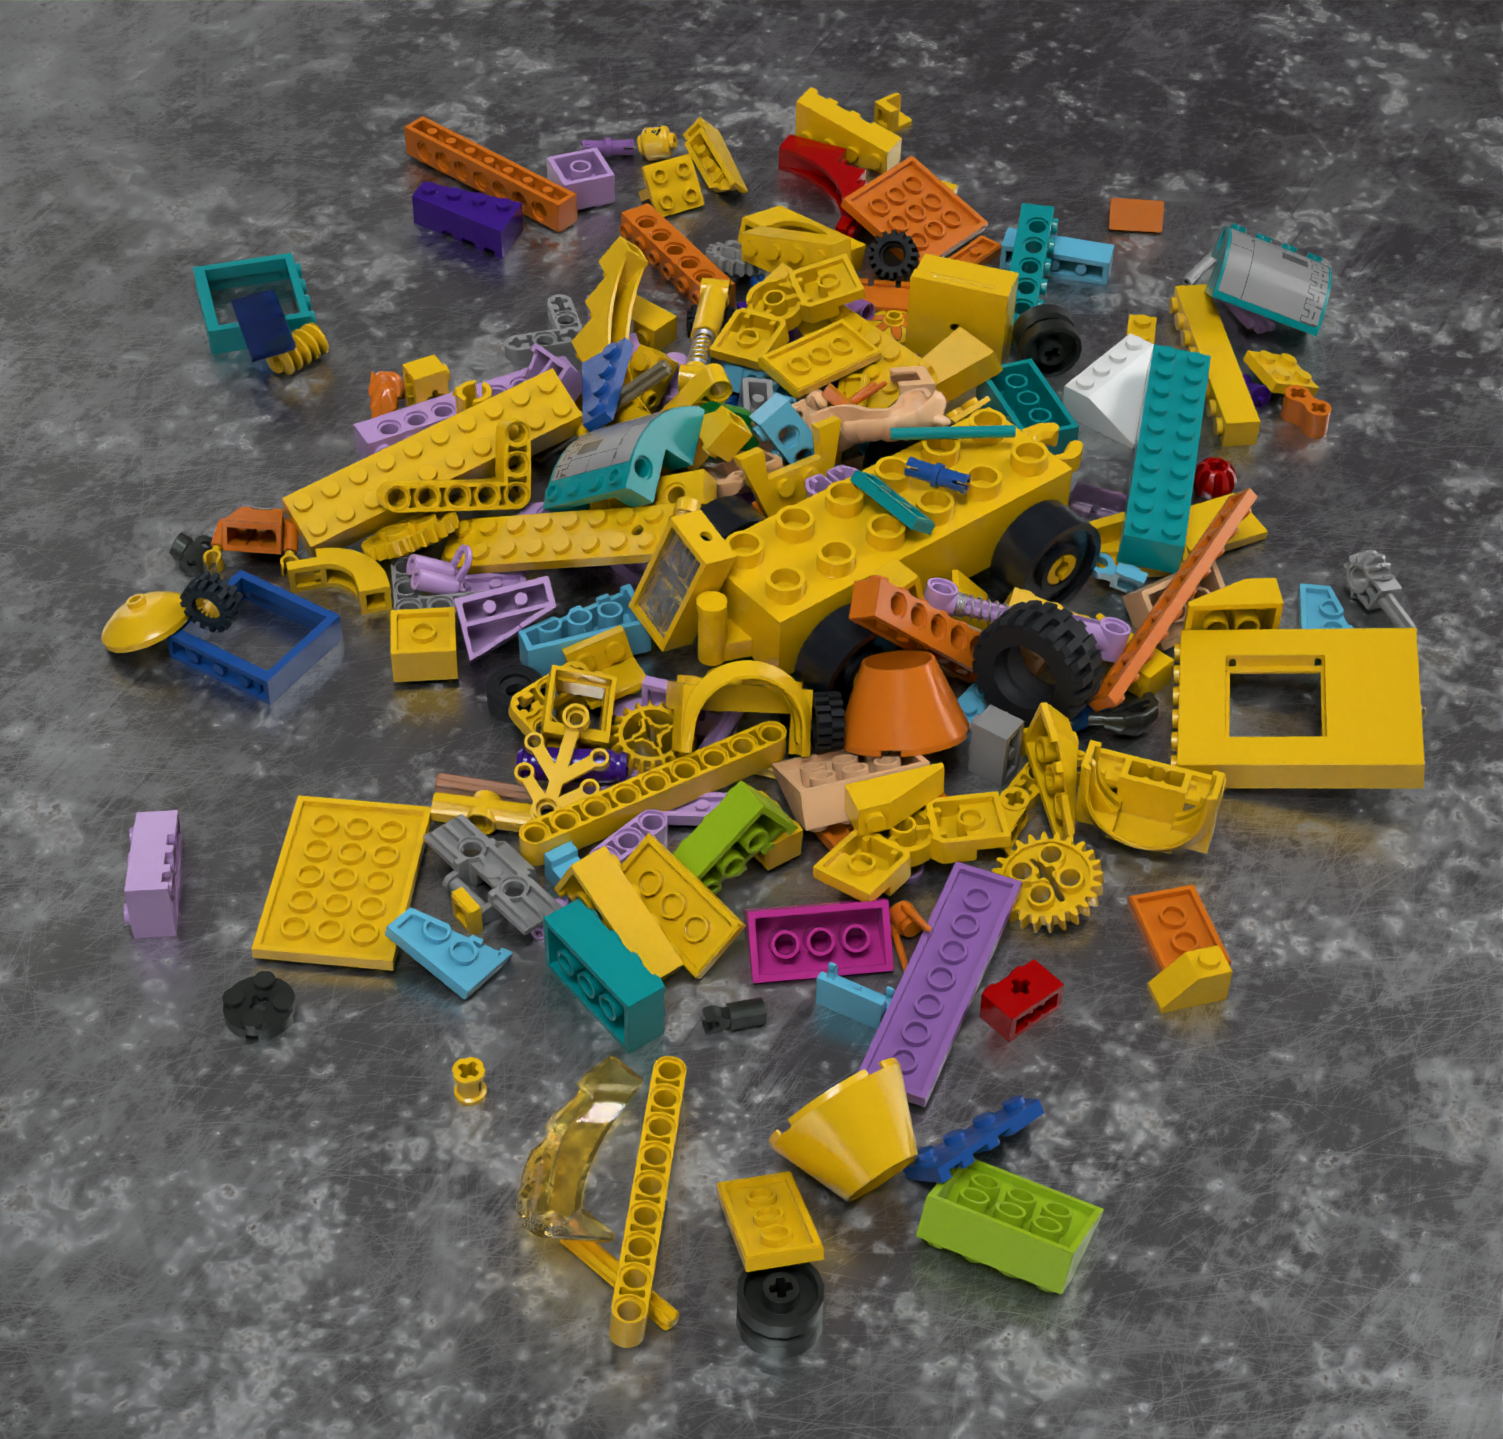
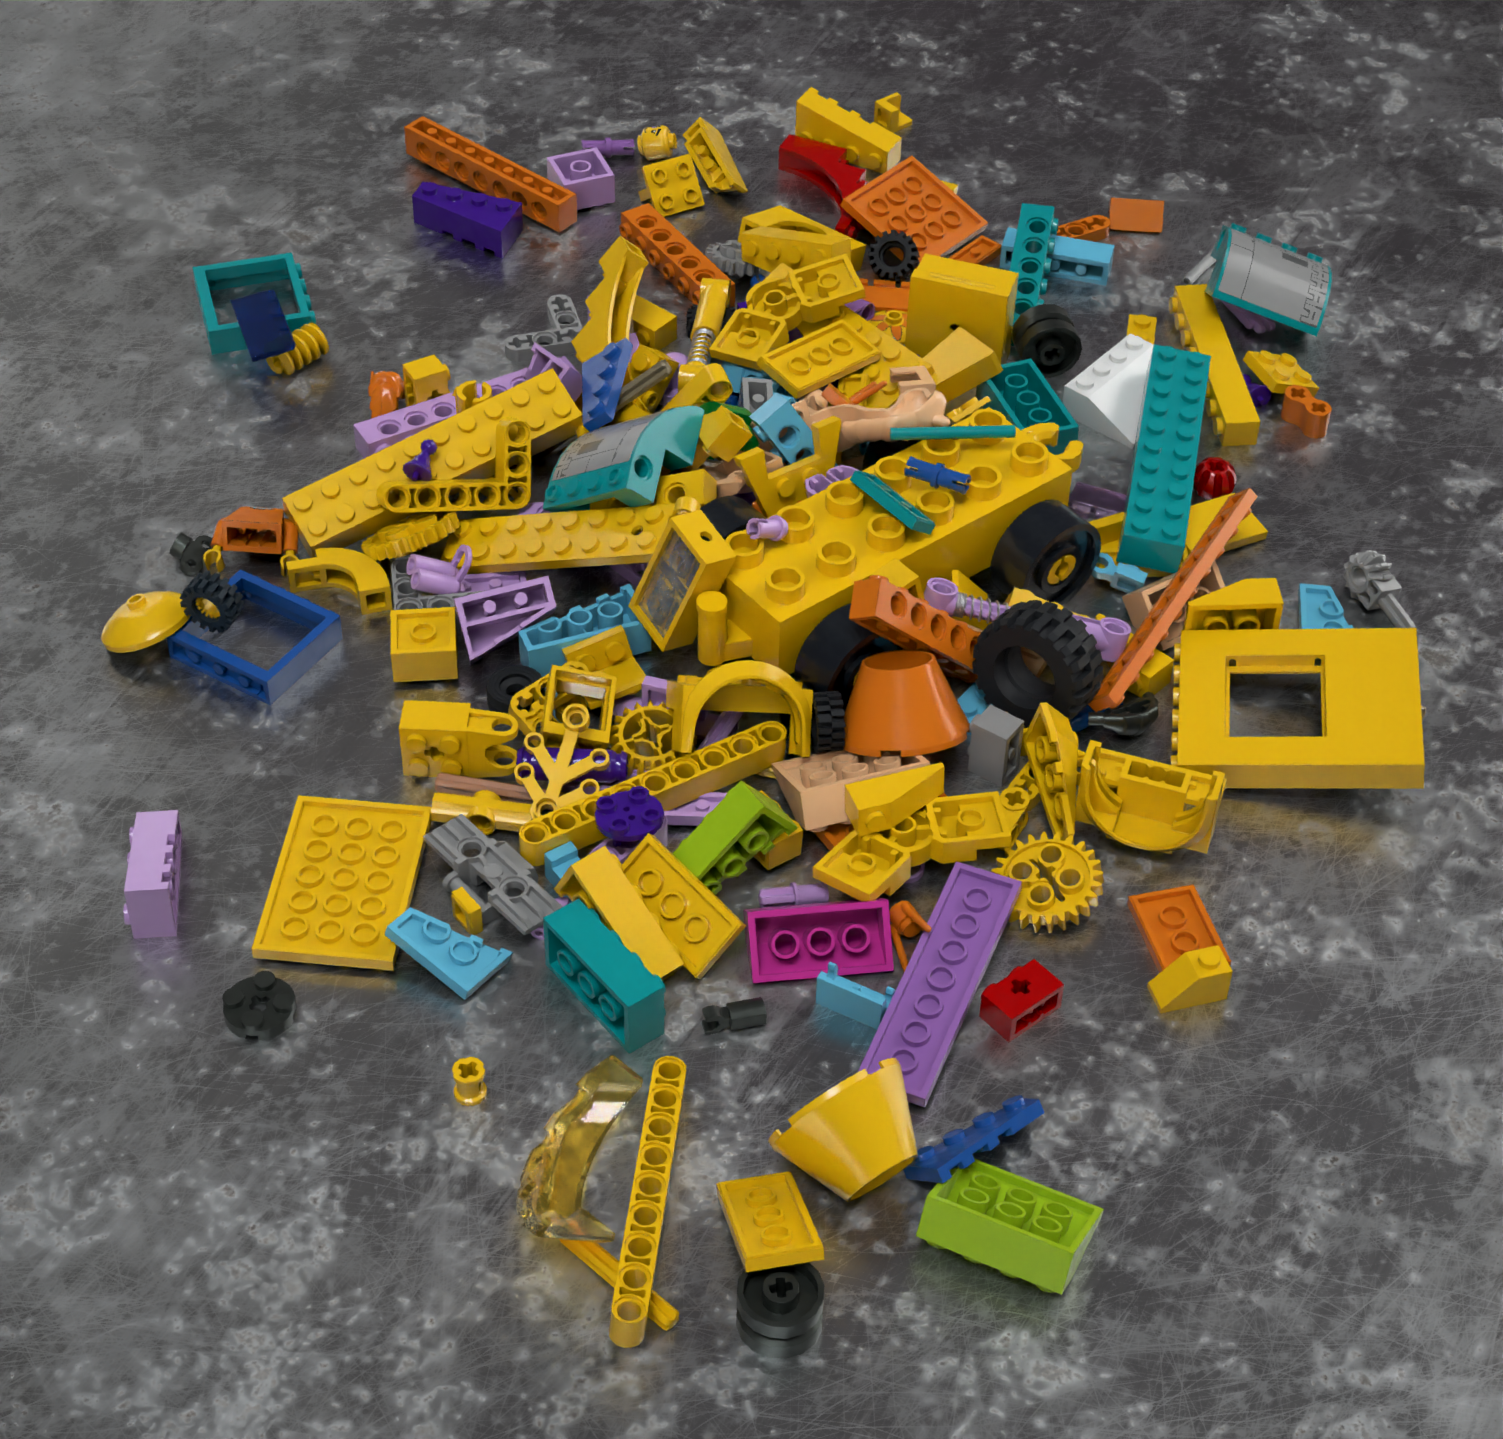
none -> yellow brick [399,700,519,778]
none -> dark purple piece [403,439,437,481]
none -> dark purple plate [595,786,664,847]
none -> lavender pin [746,515,788,541]
none -> lavender axle [758,882,829,908]
none -> orange beam [1057,215,1111,242]

